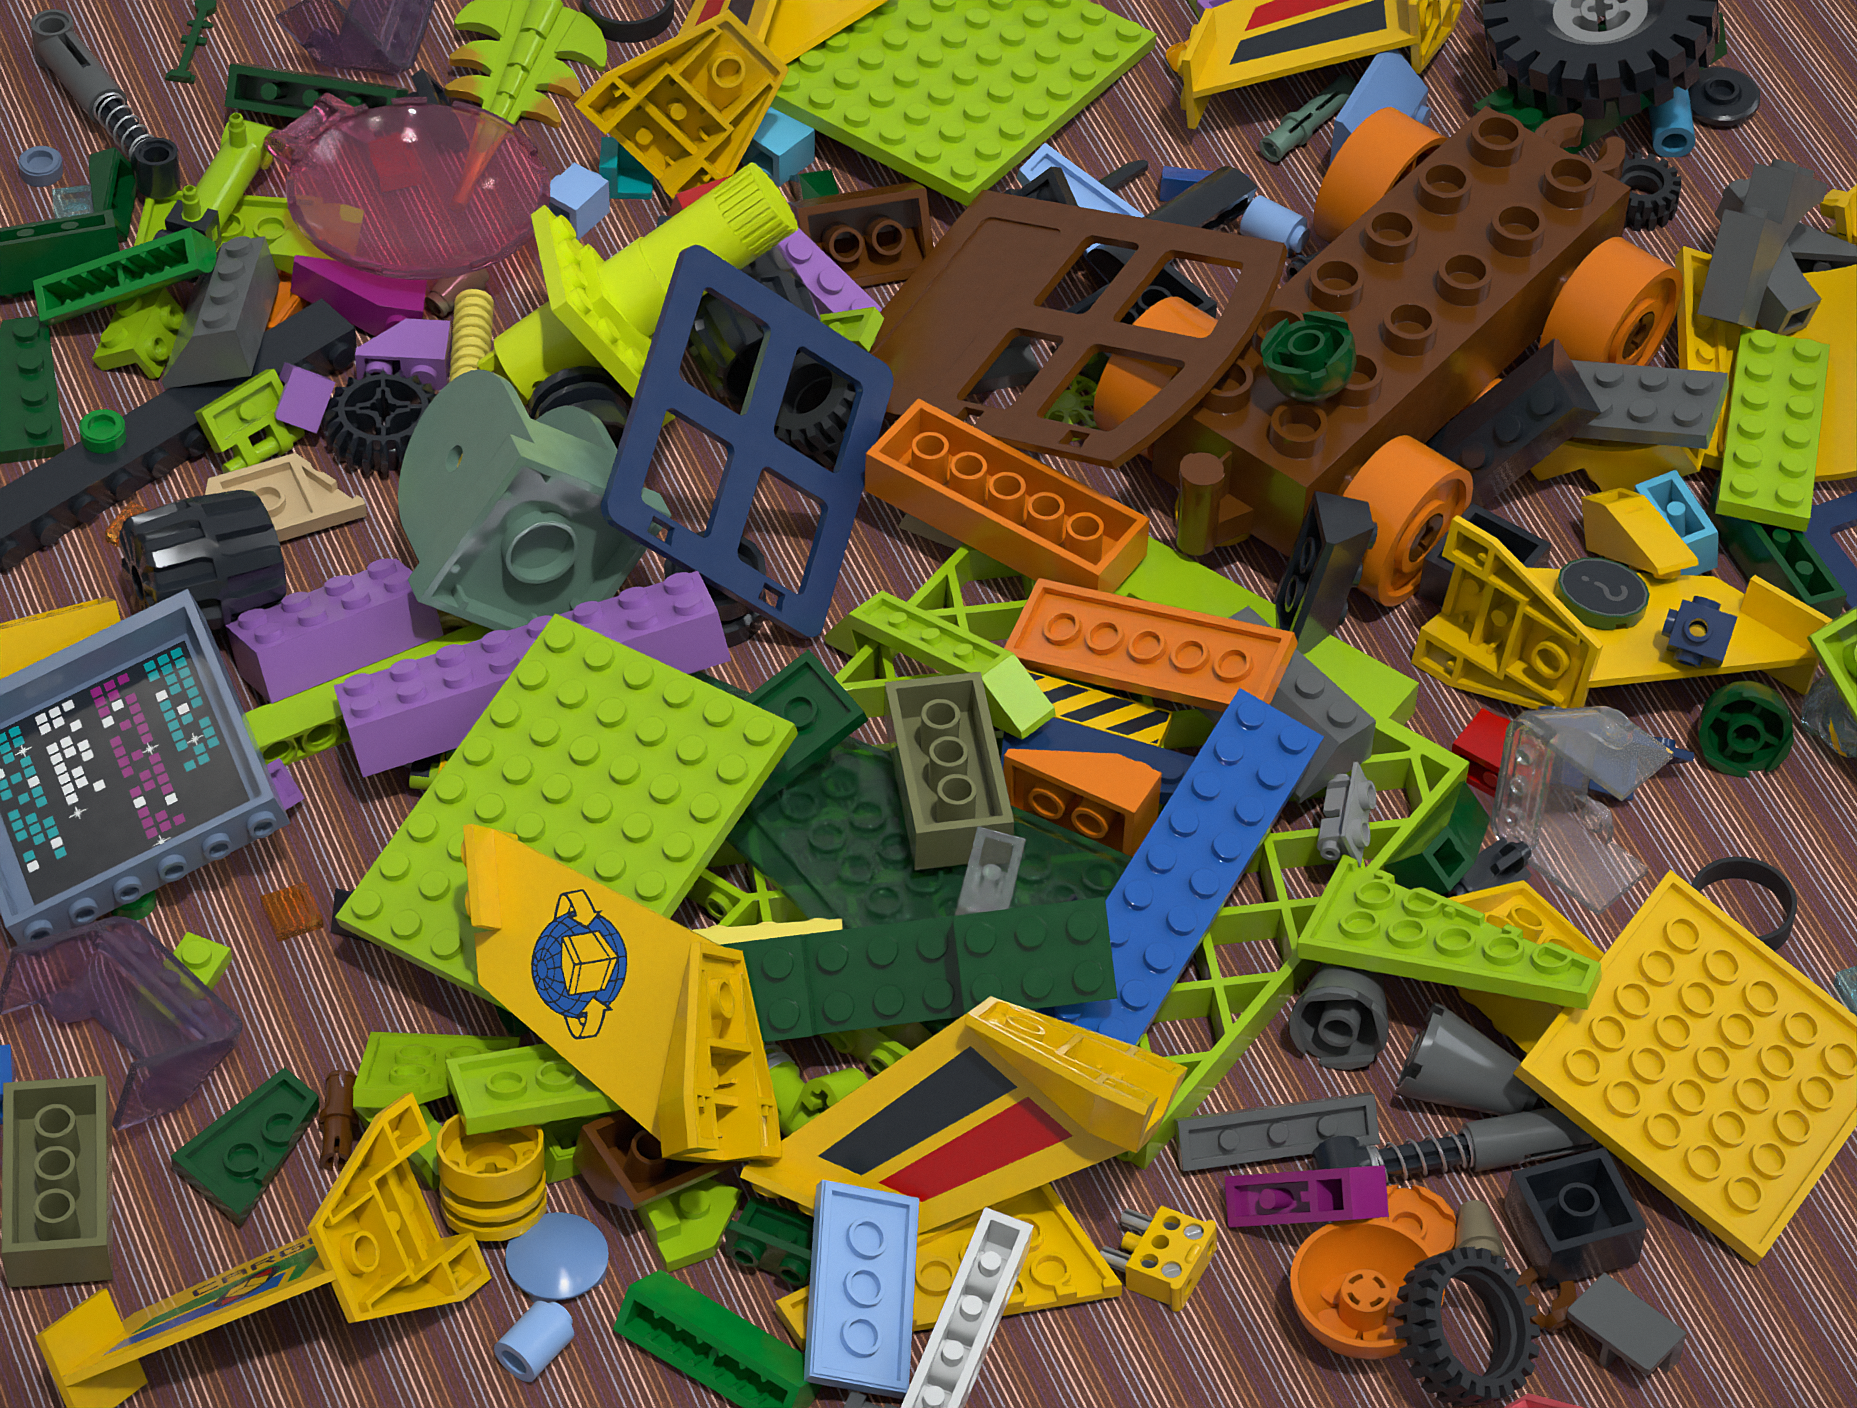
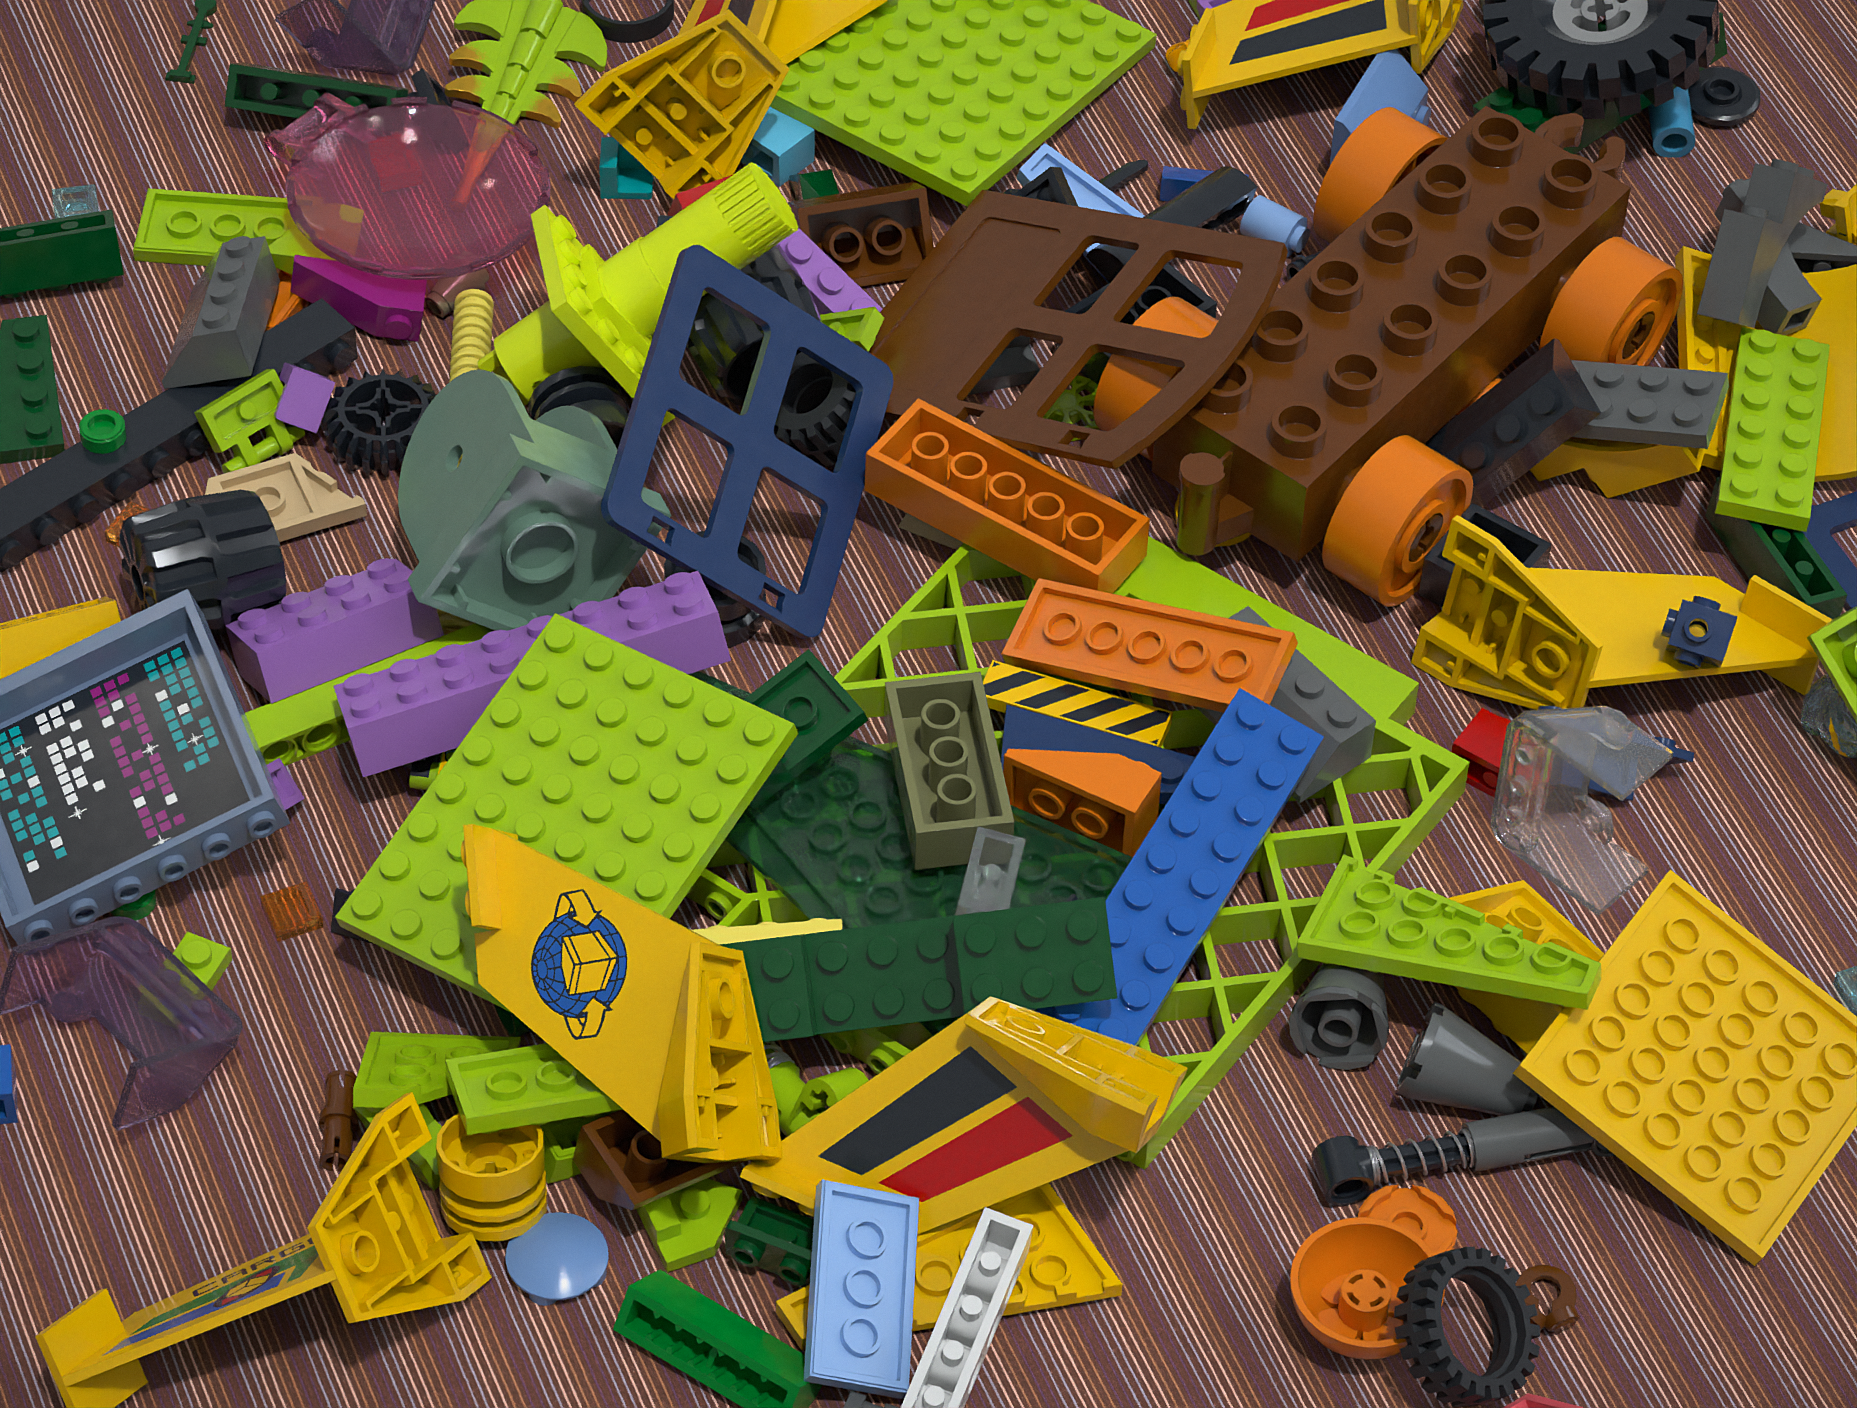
olive brick [1,1075,113,1287] -> none
sand blue tile [18,146,63,187] -> none
piece [30,9,181,199] -> none
green brick [33,227,216,326] -> none
dark green slope [89,147,137,243] -> none
lime bracket [92,288,185,379] -> none
lime piece [153,113,278,283] -> none
dark green wing [170,1067,320,1227] -> none
medium lavender slope [355,318,452,390] -> none
light blue brick [494,1301,574,1382] -> none
light blue brick [542,162,610,240] -> none
lime slope [824,590,1056,740] -> none
yellow piece [1099,1205,1217,1312] -> none
dark grey plate [1174,1092,1380,1171] -> none
magenta slope [1224,1165,1389,1227] -> none
sand green pin [1259,74,1357,162] -> none
dark green cylinder [1261,311,1357,402] -> none
black slope [1272,491,1378,654] -> none
light grey hinge [1317,762,1377,867] -> none
dark green slope [1384,781,1491,895] -> none
black hinge [1440,837,1532,898] -> none
dark tan cone [1455,1200,1505,1258] -> none
black brick [1504,1147,1647,1288] -> none
tile [1554,558,1650,630] -> none
dark grey panel [1567,1272,1687,1375] -> none
yellow slope [1581,487,1698,579] -> none
black tyre [1619,153,1682,232] -> none
medium azure brick [1634,470,1718,576] -> none
black tyre [1691,857,1797,952] -> none
dark green cylinder [1698,680,1794,777] -> none

